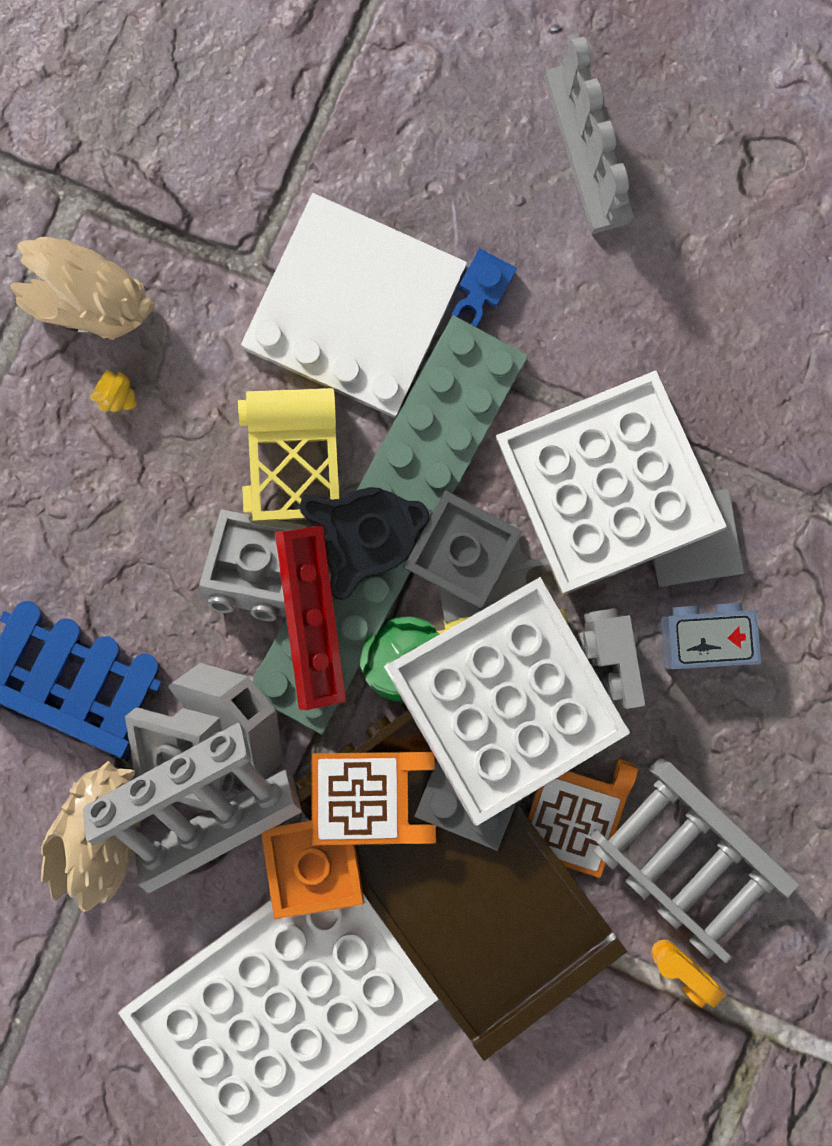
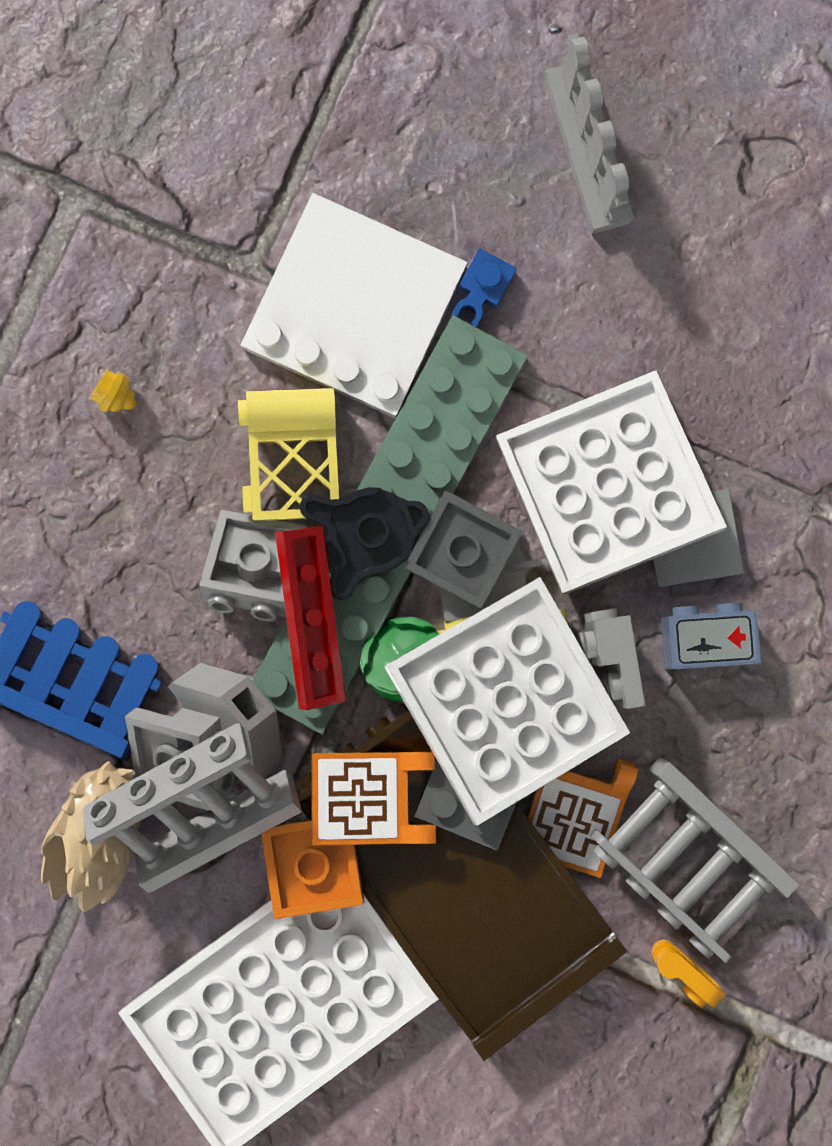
tan head [10,237,155,340] -> none

